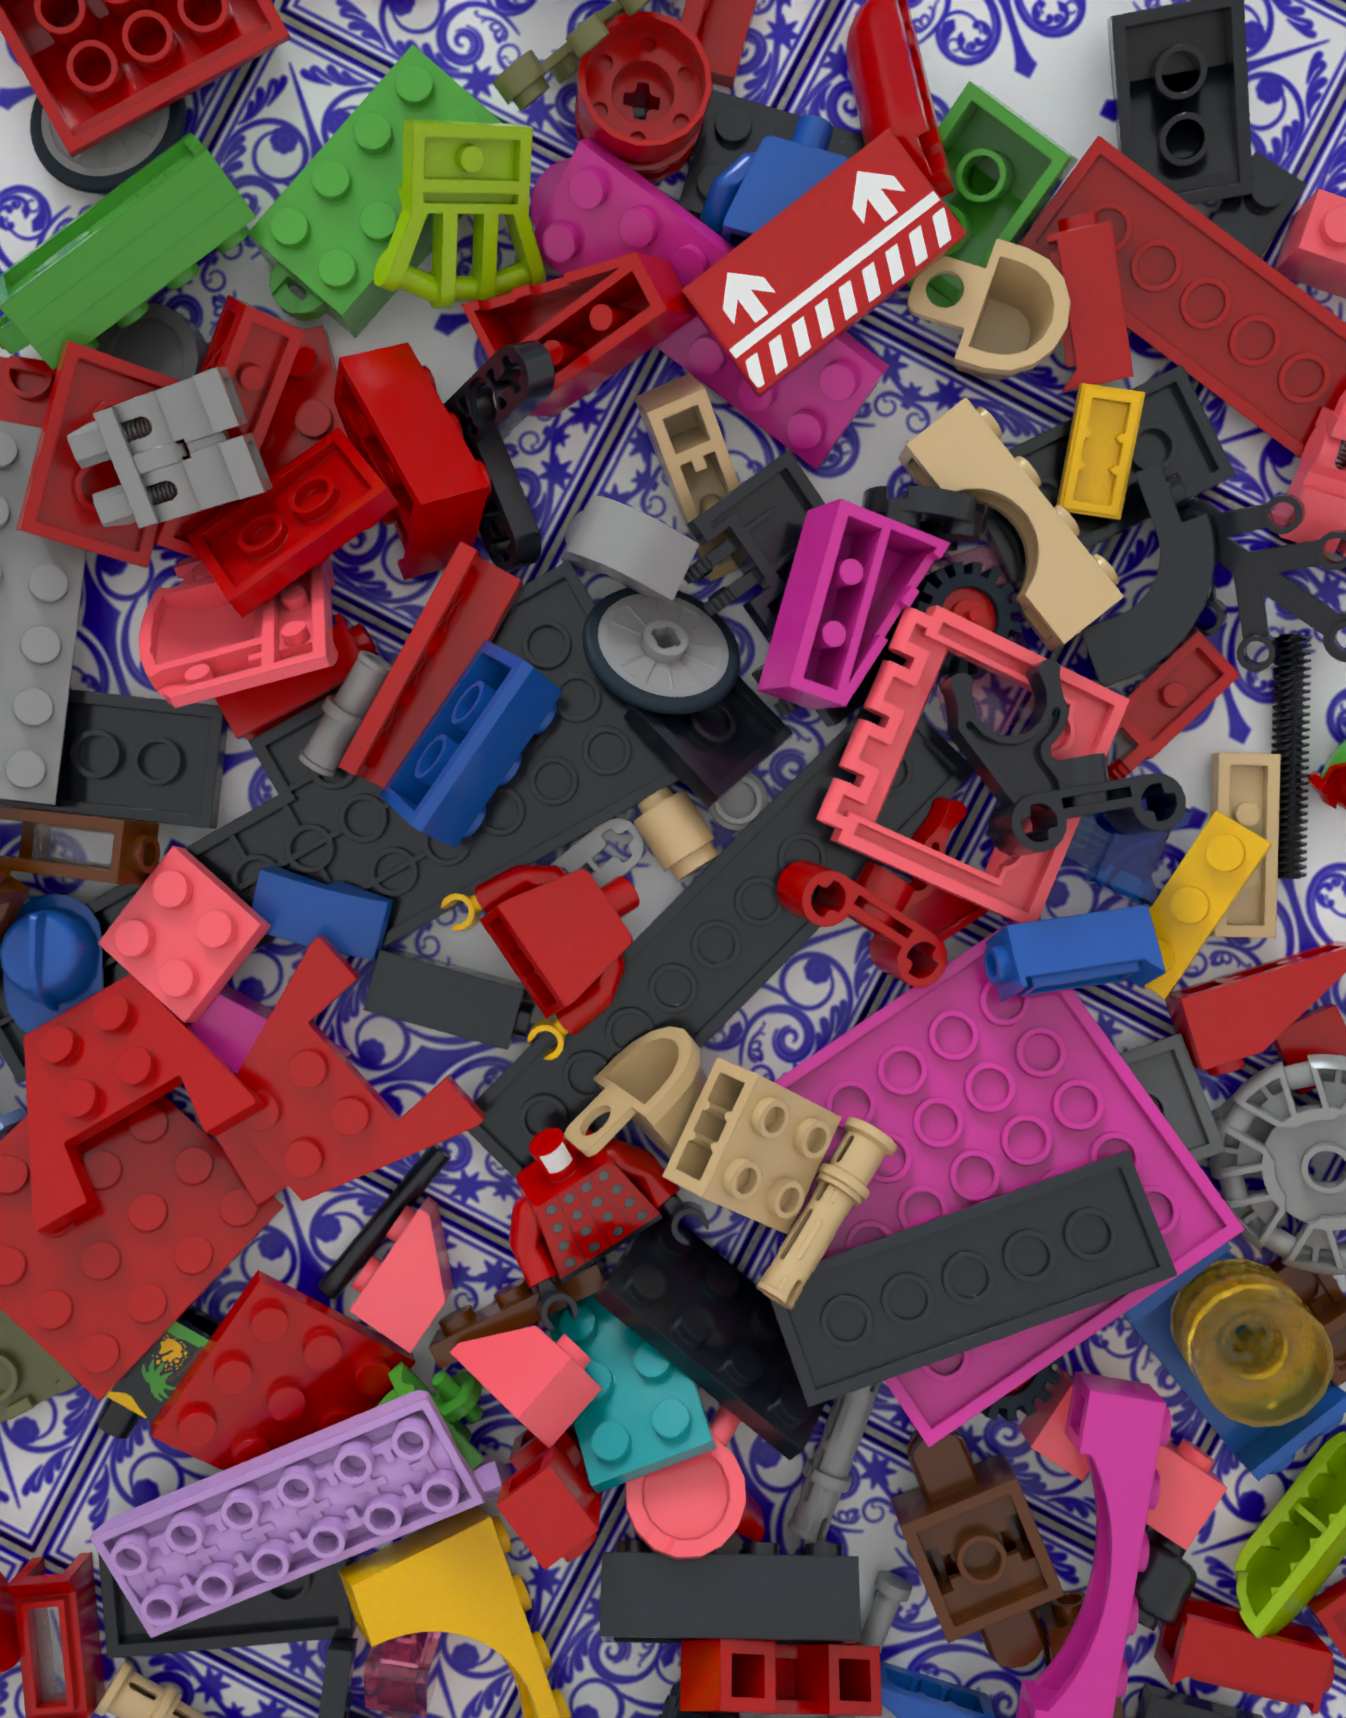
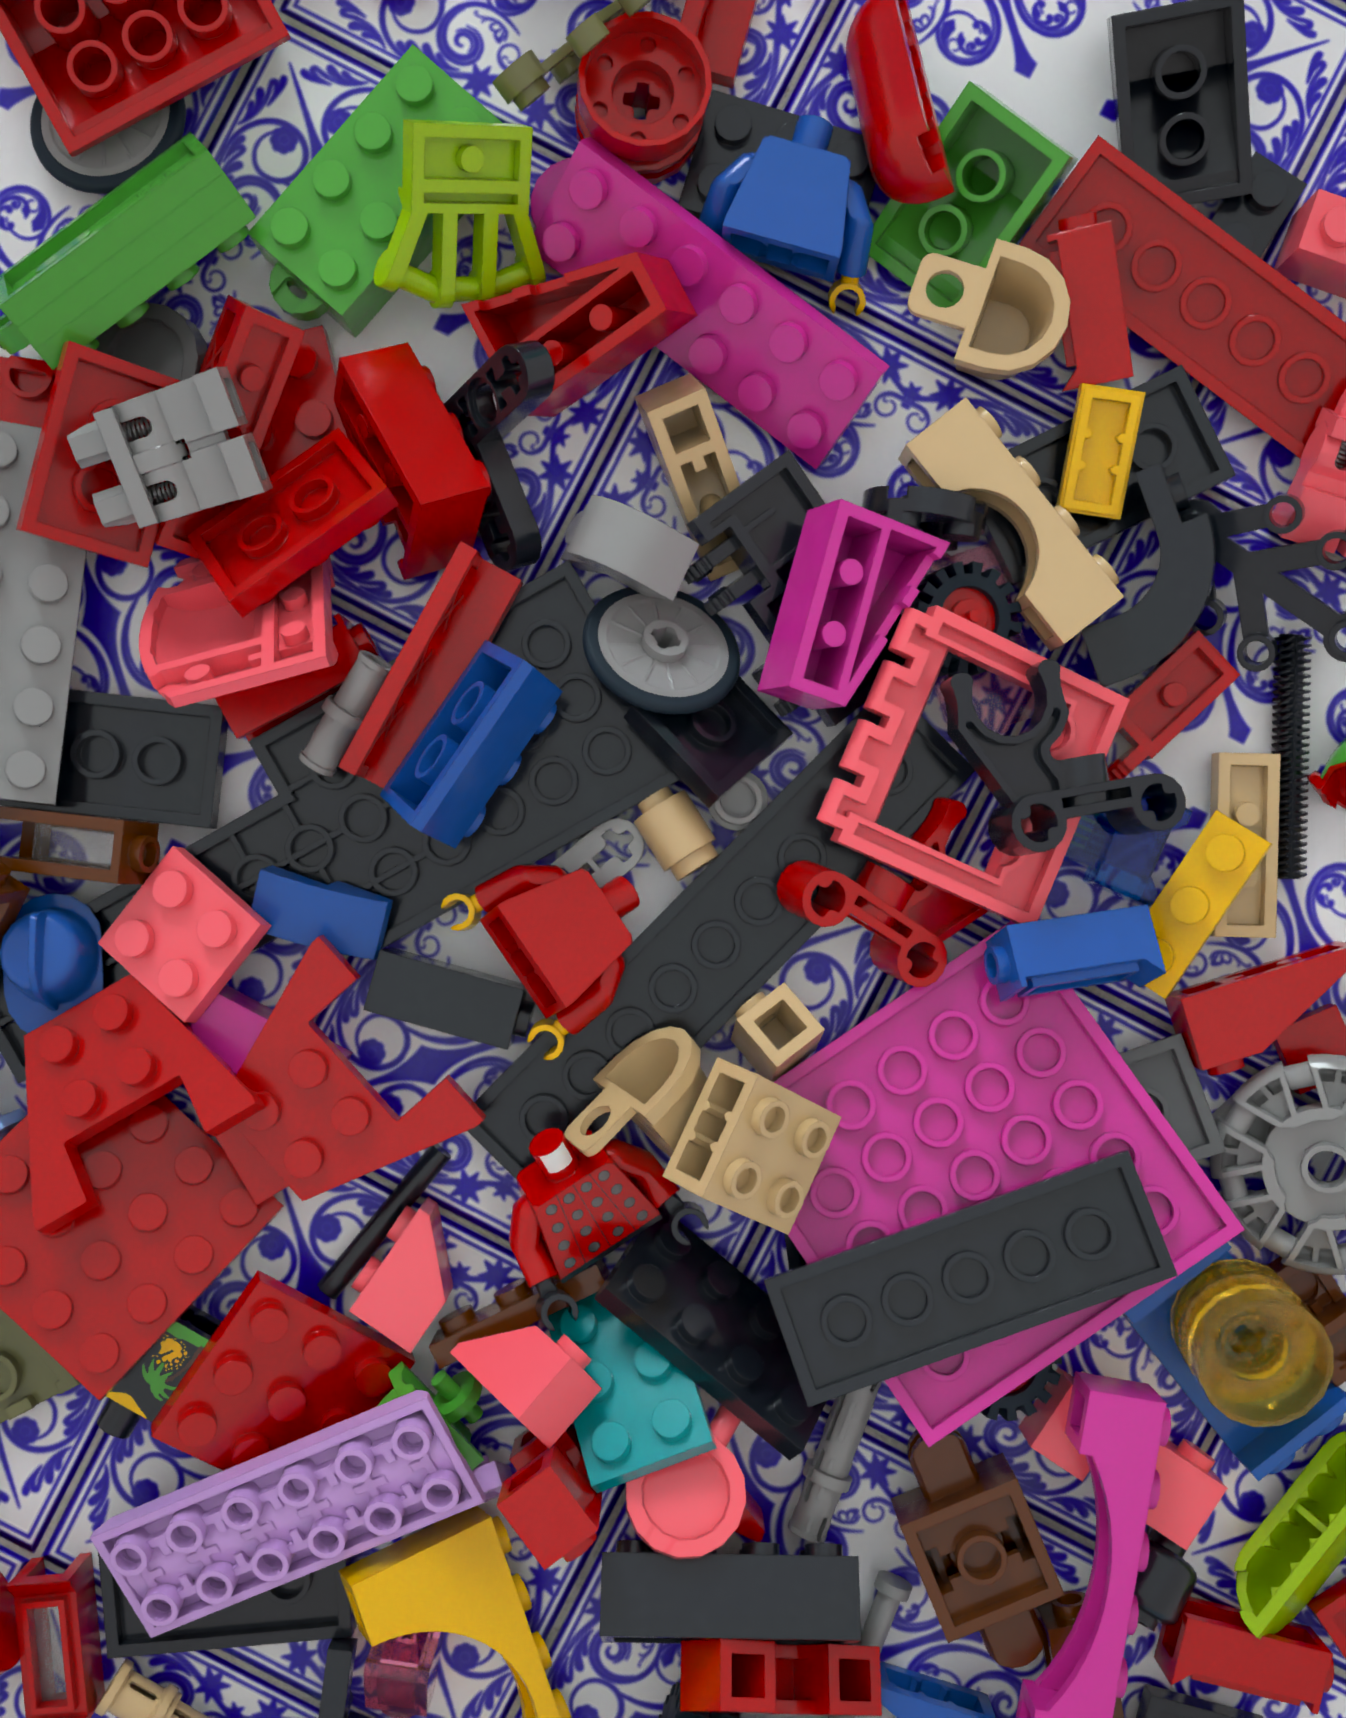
red tile [681,128,967,398] -> none
tan pin [756,1117,897,1310] -> none
none -> tan brick [731,982,825,1082]

